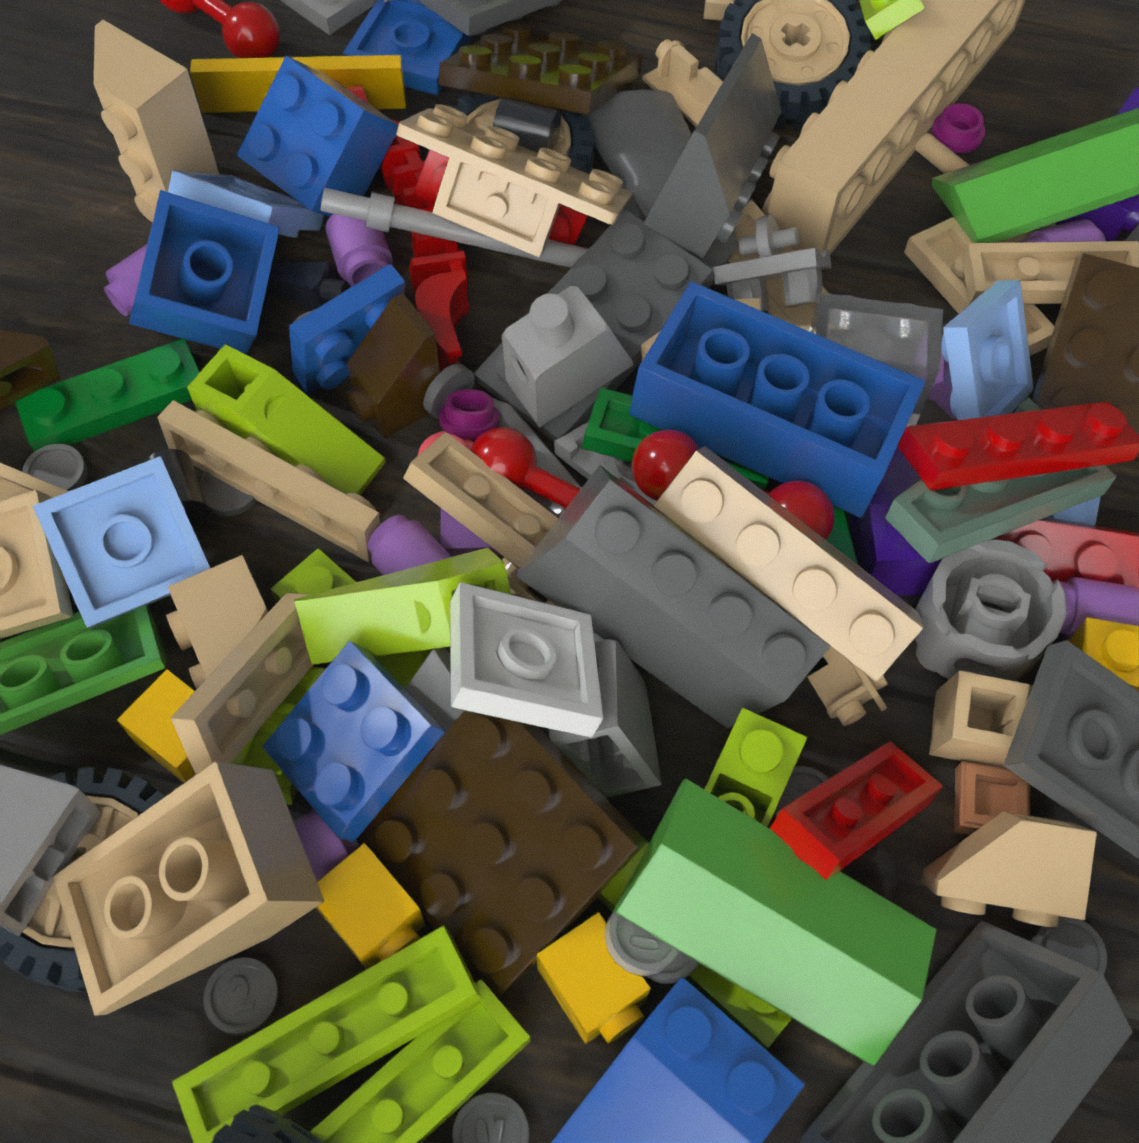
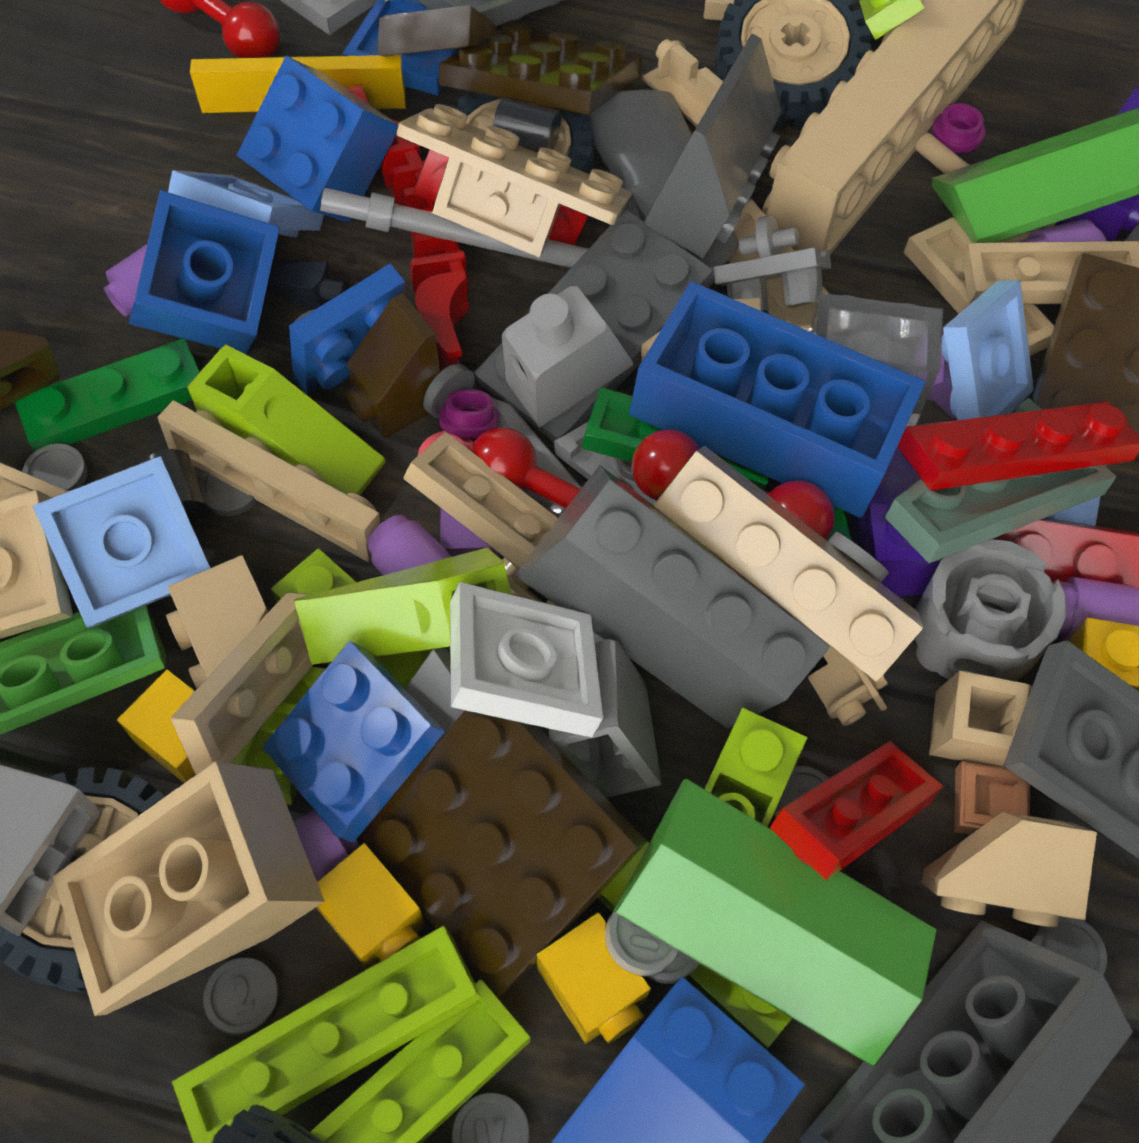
tan slope [94,20,219,222] -> none
medium lavender brick [325,214,393,287] -> none
none -> slope [378,5,496,56]
none -> light grey piece [828,532,889,583]

